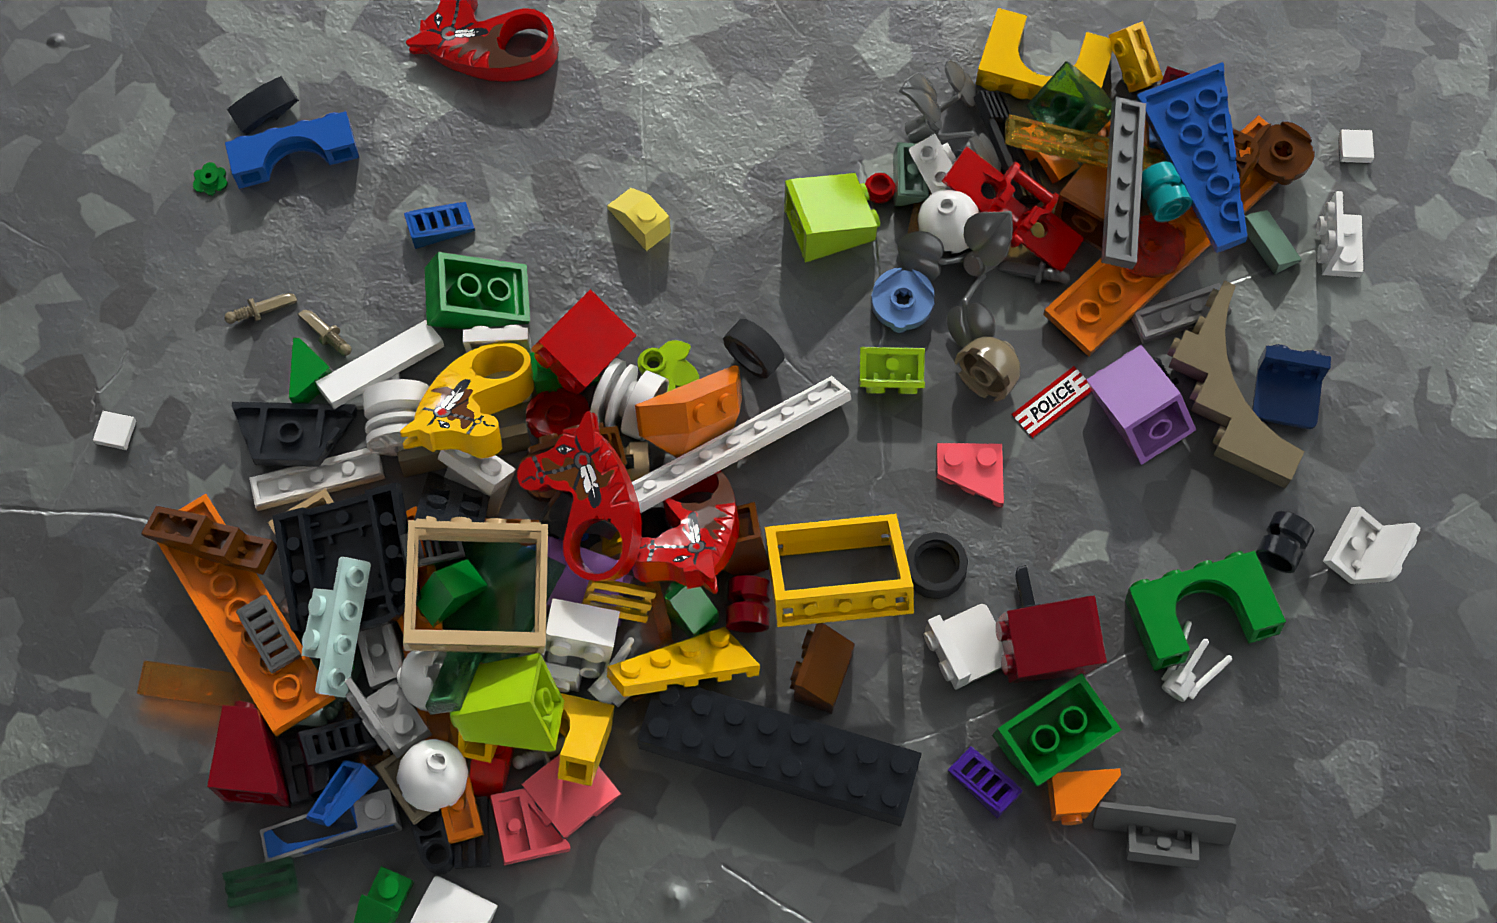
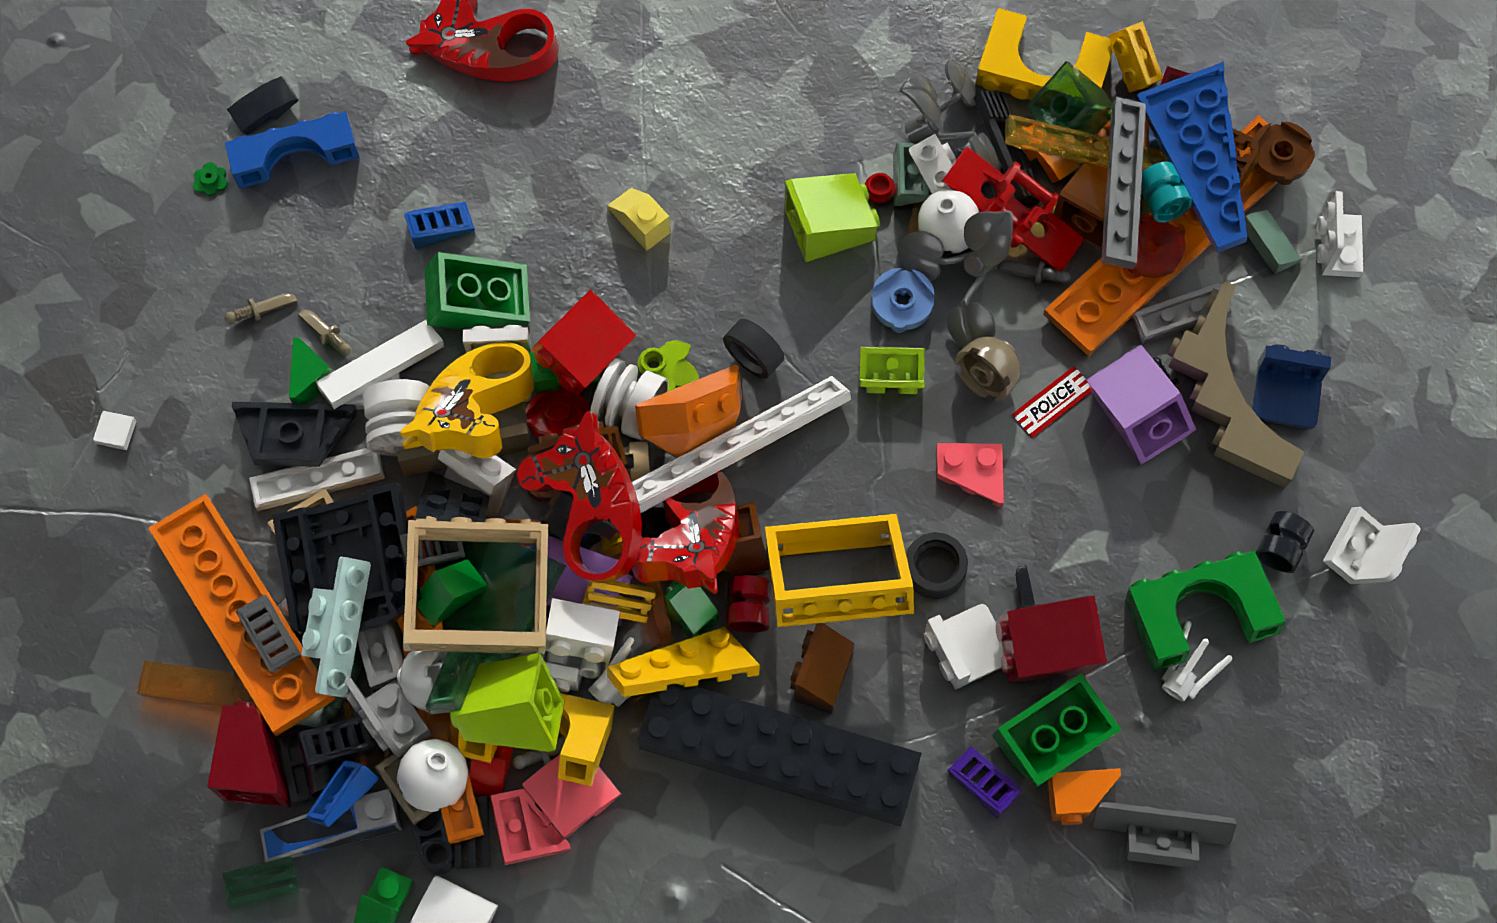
reddish brown slope [141,506,278,575] -> none
white tile [1339,130,1374,163] -> none

